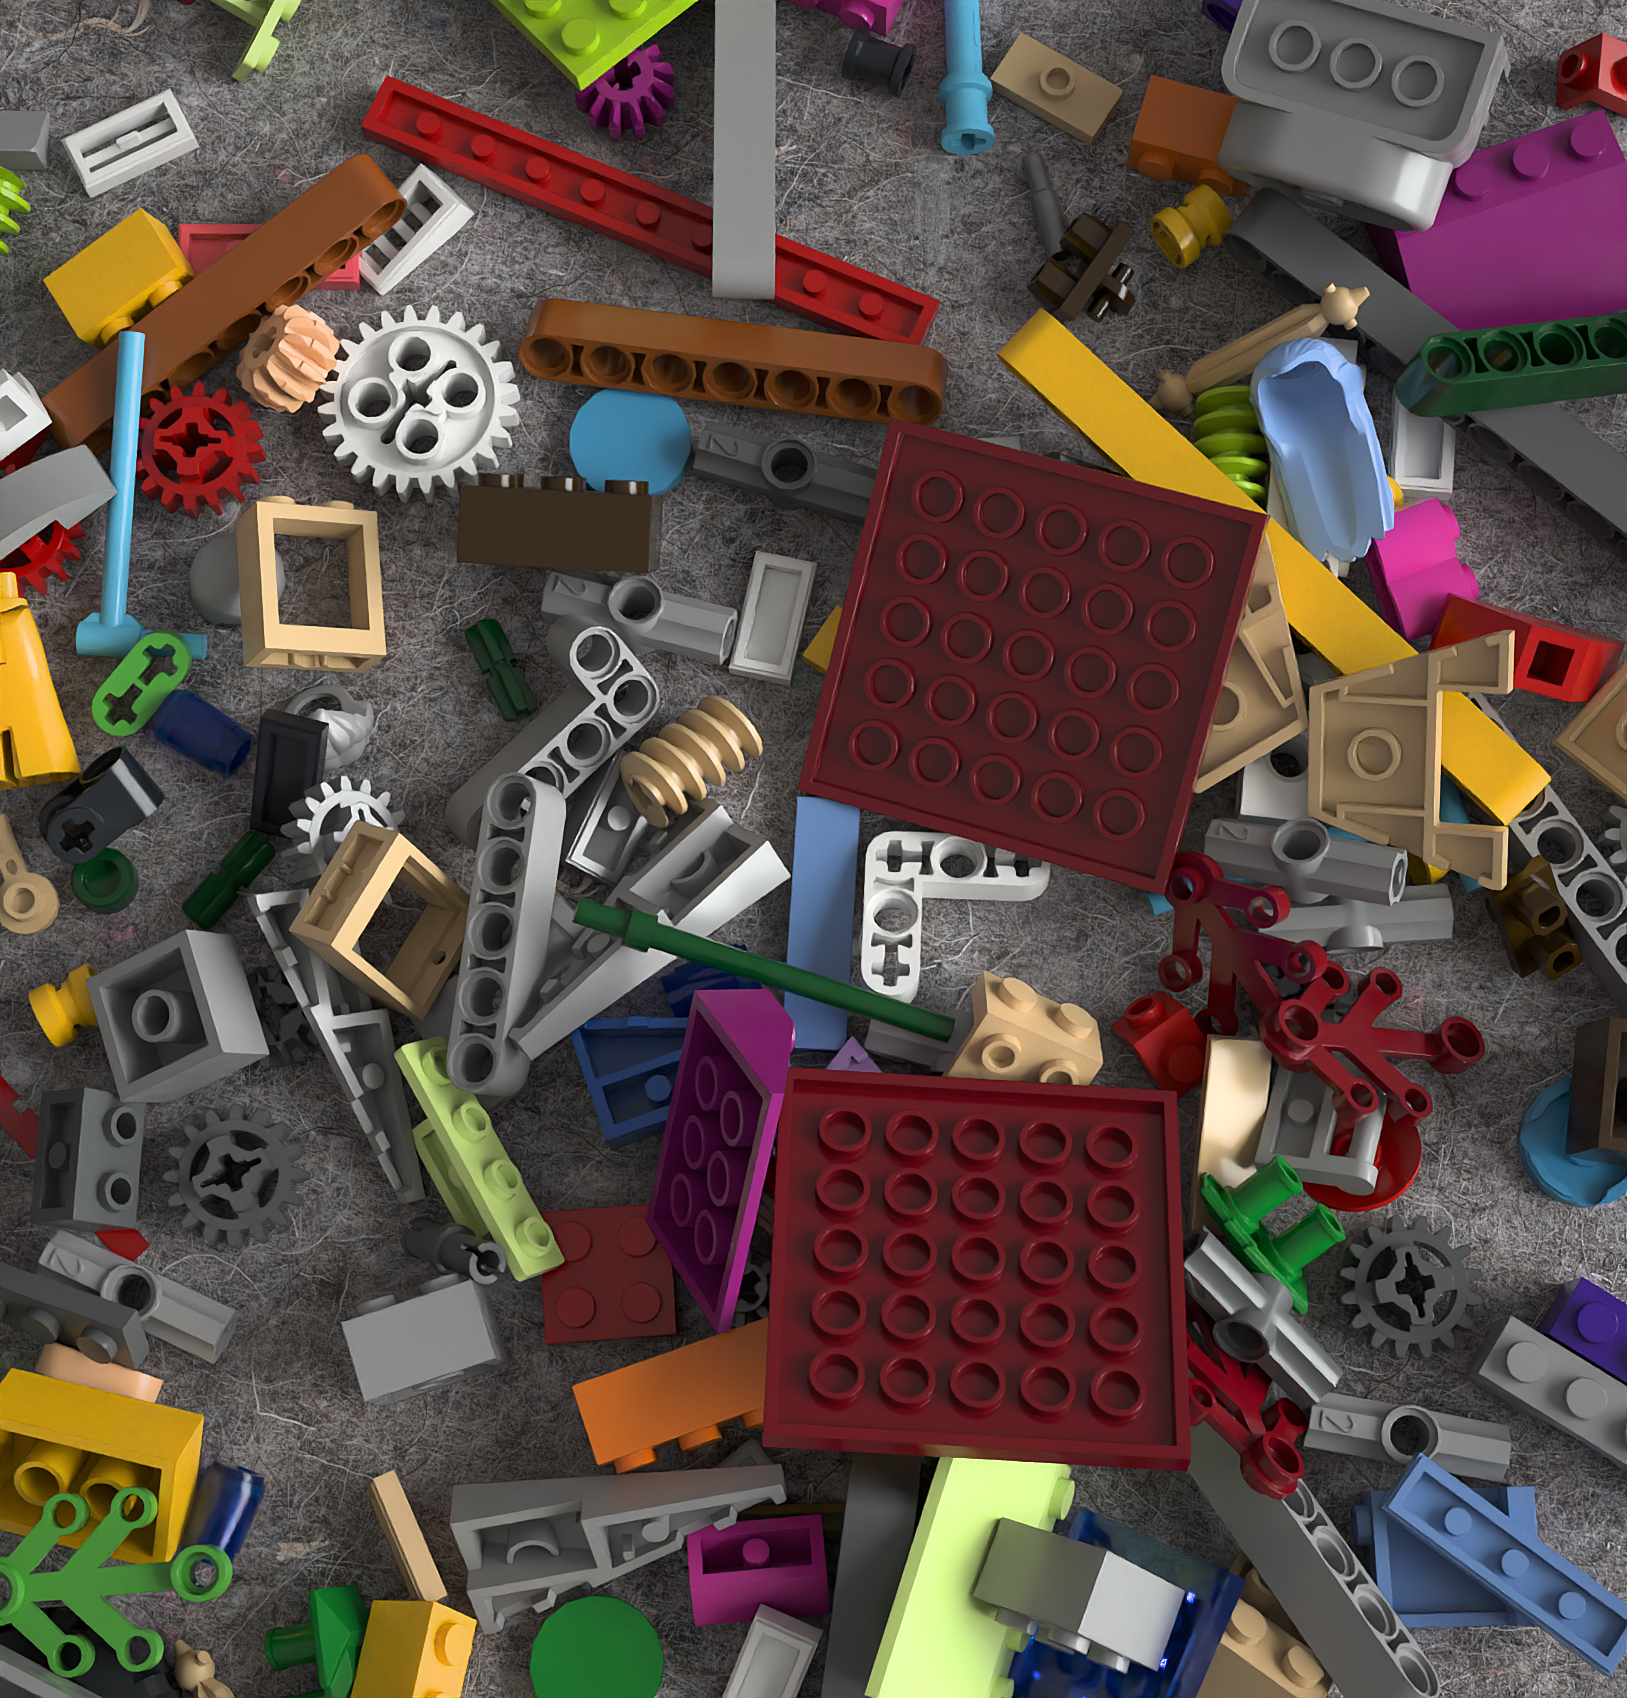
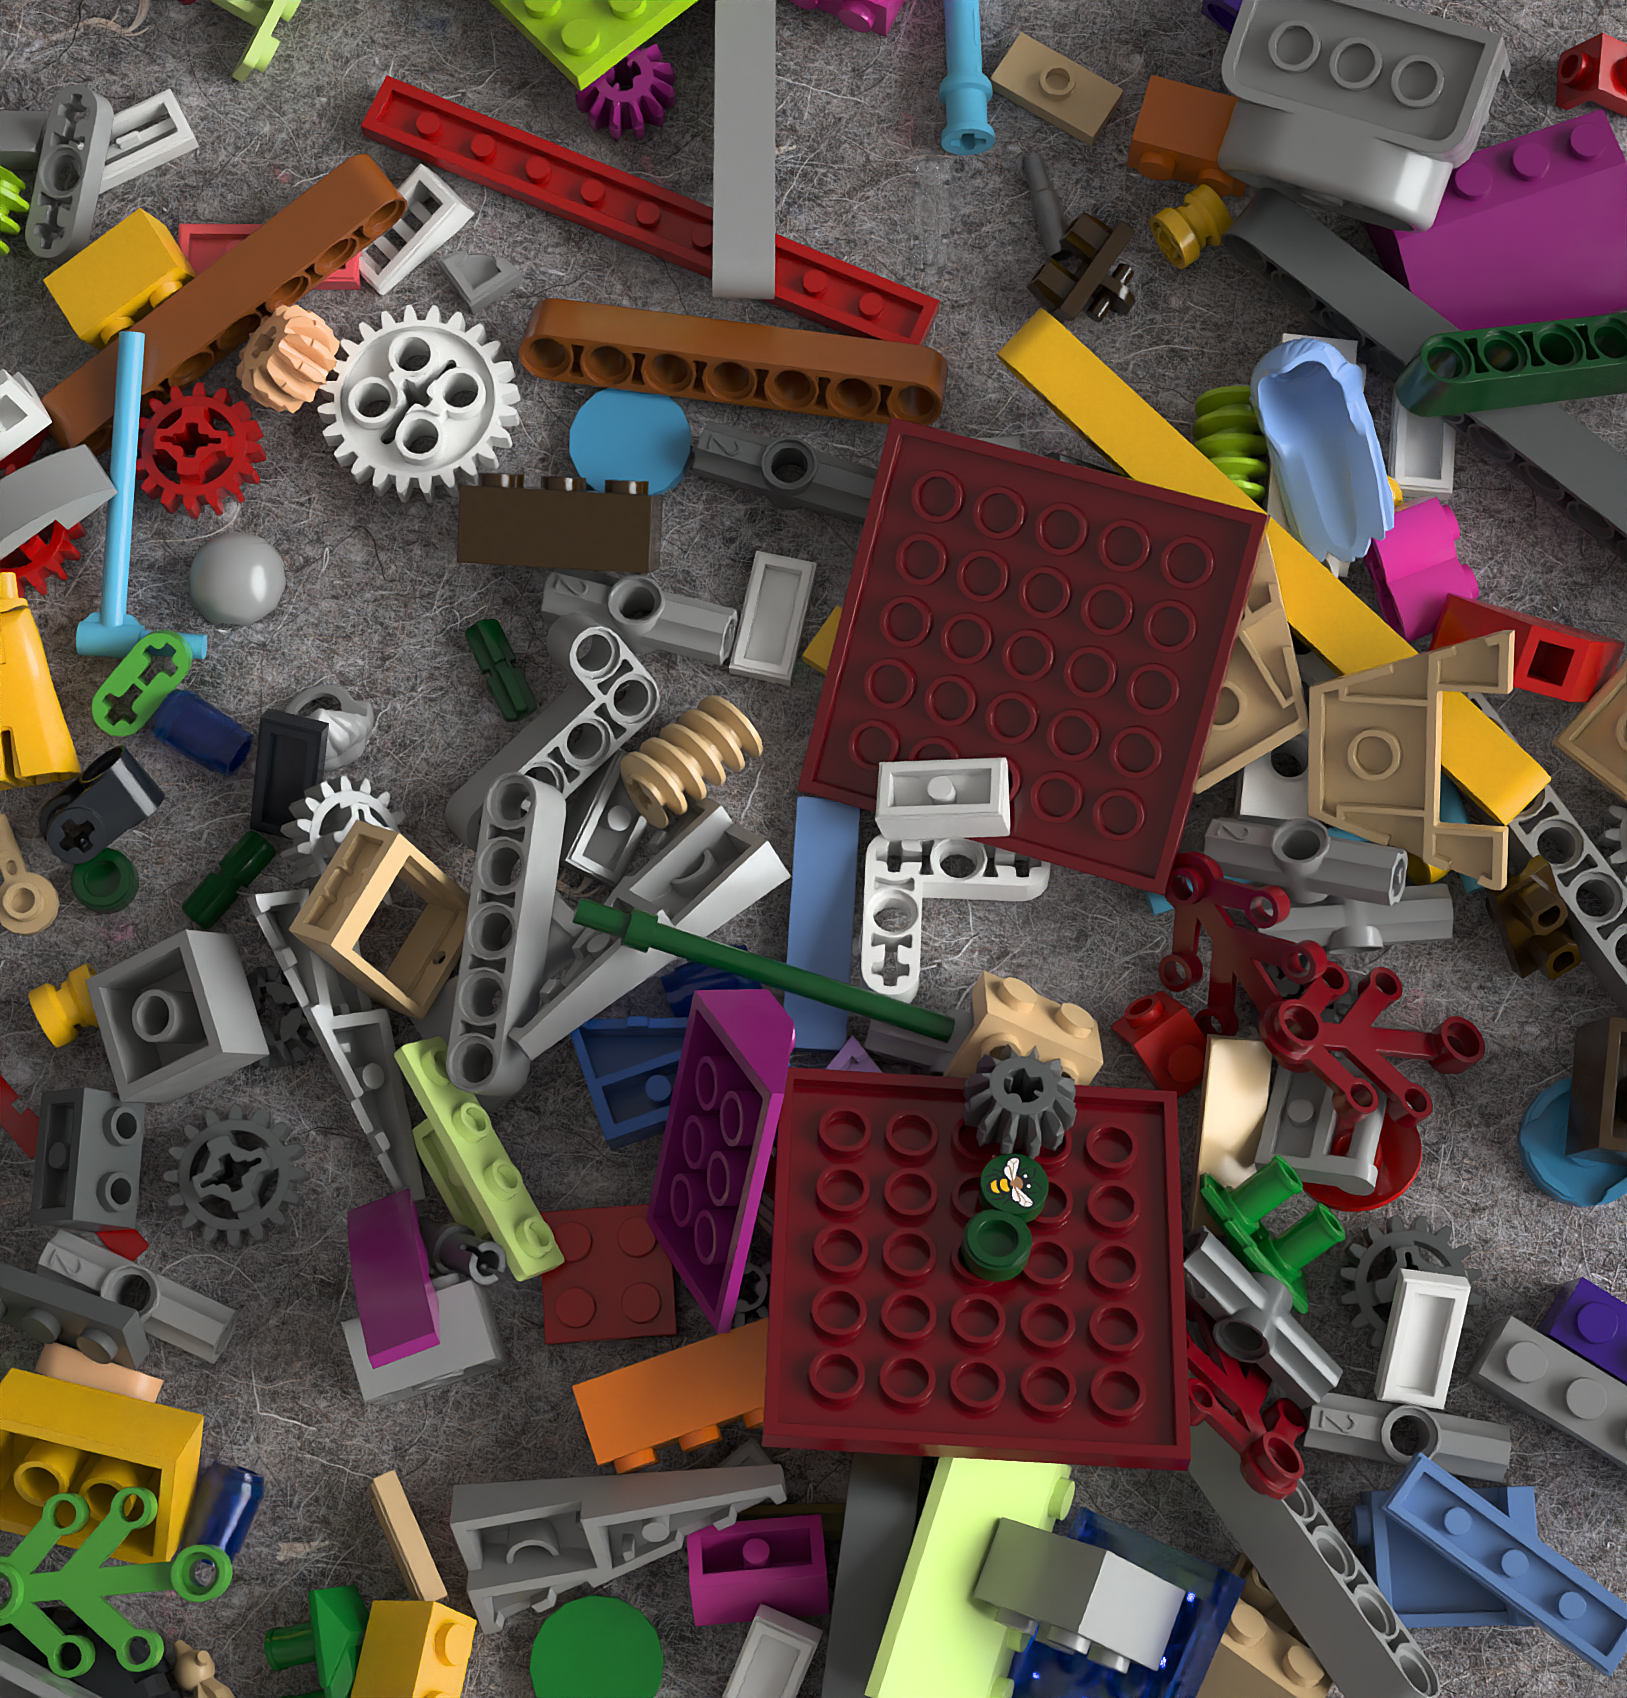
tan window [236,496,386,673] -> none
black bush [841,26,917,98] -> none
tan wheel [1147,282,1370,416] -> none
none -> light grey beam [25,84,114,265]
none -> magenta slope [347,1188,440,1369]
none -> light grey tile [437,251,523,315]
none -> white slope [875,757,1010,840]
none -> dark green tile [961,1209,1032,1282]
none -> dark grey gear [963,1044,1077,1159]
none -> tile [978,1154,1049,1223]
none -> white tile [1374,1268,1471,1409]

